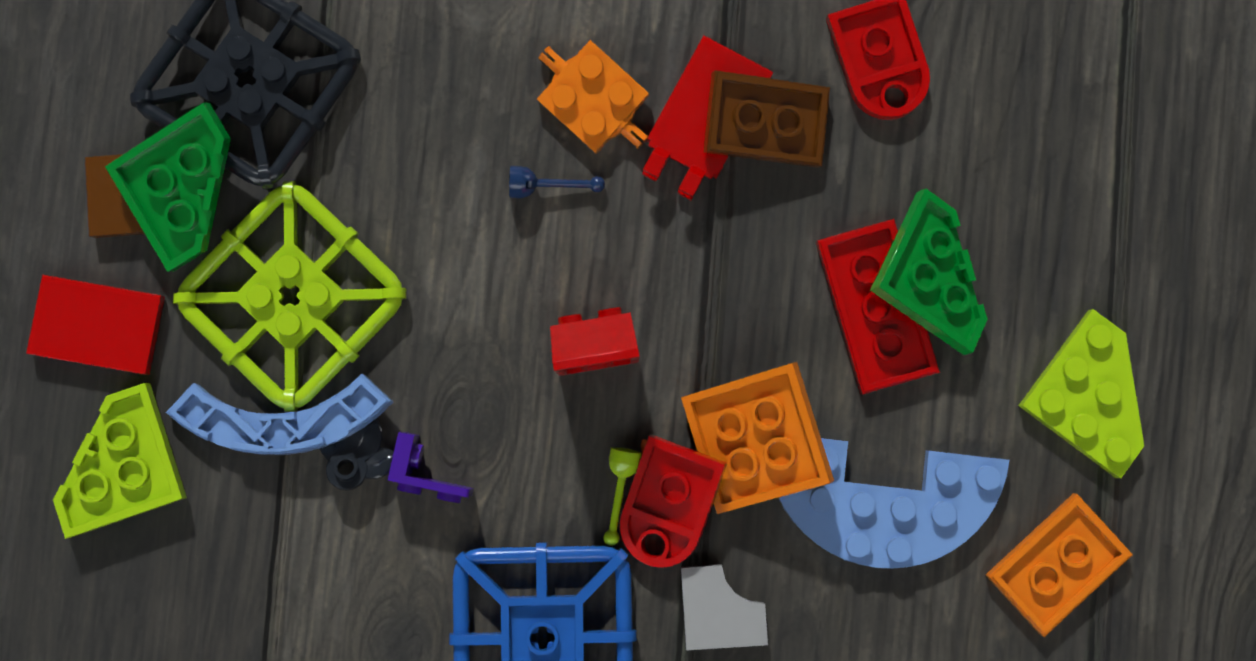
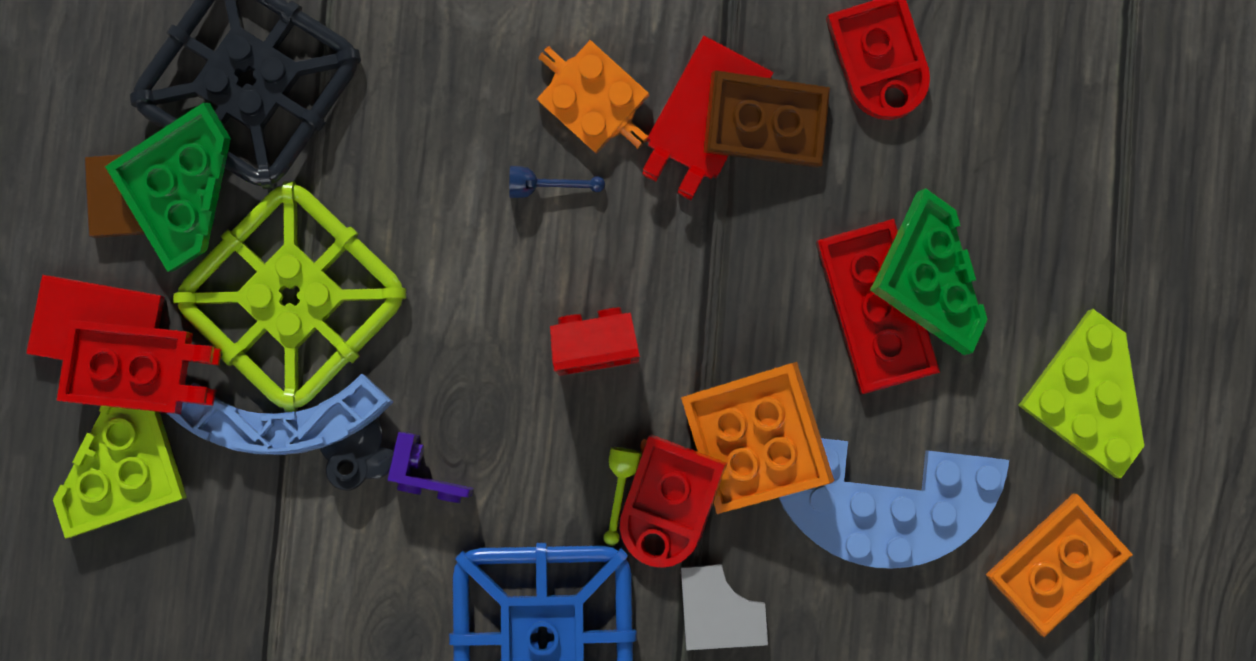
none -> red tile [56,320,222,414]

